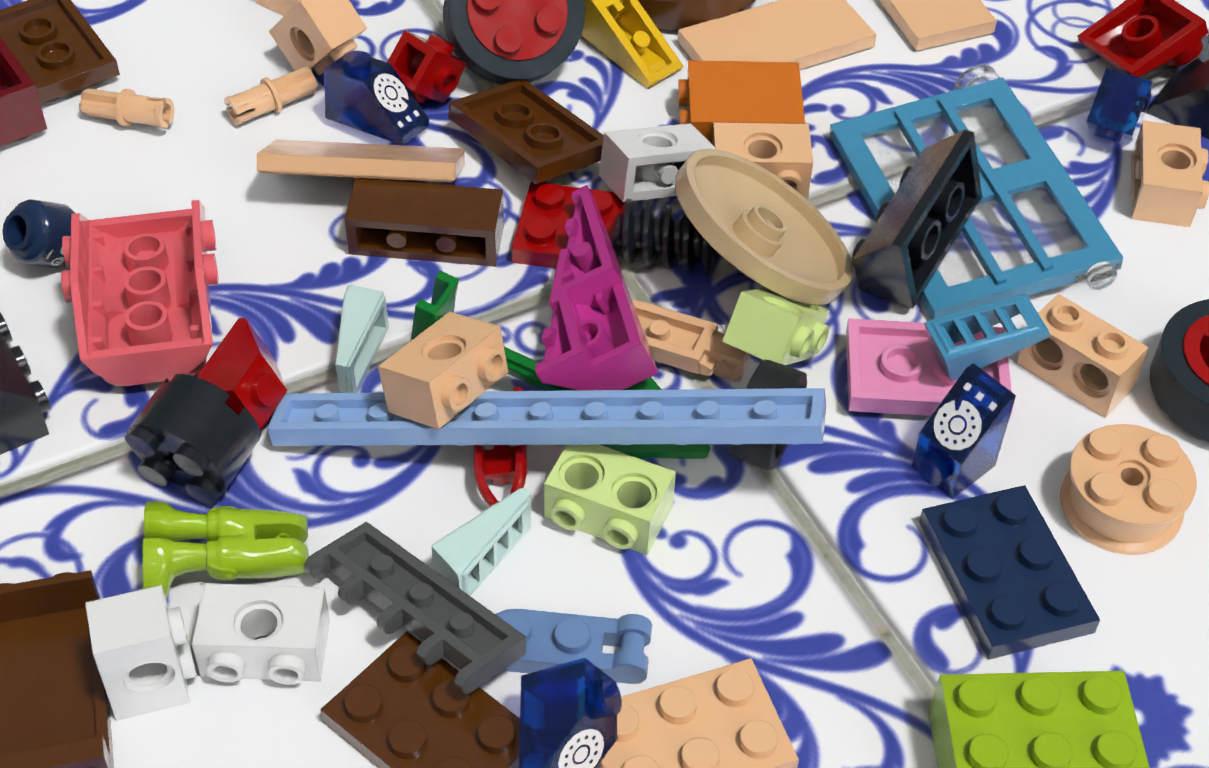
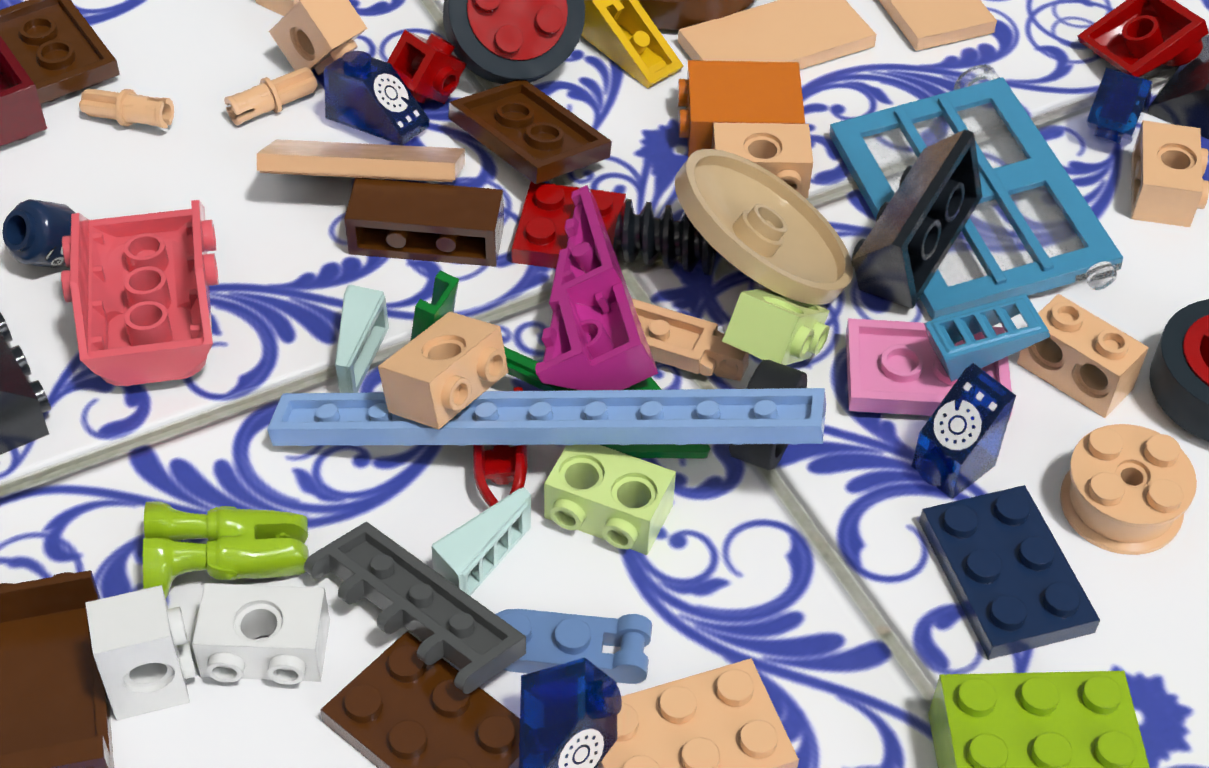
black brick [124,374,261,505] -> none
red slope [197,318,288,429] -> none
white brick [599,123,716,202] -> none

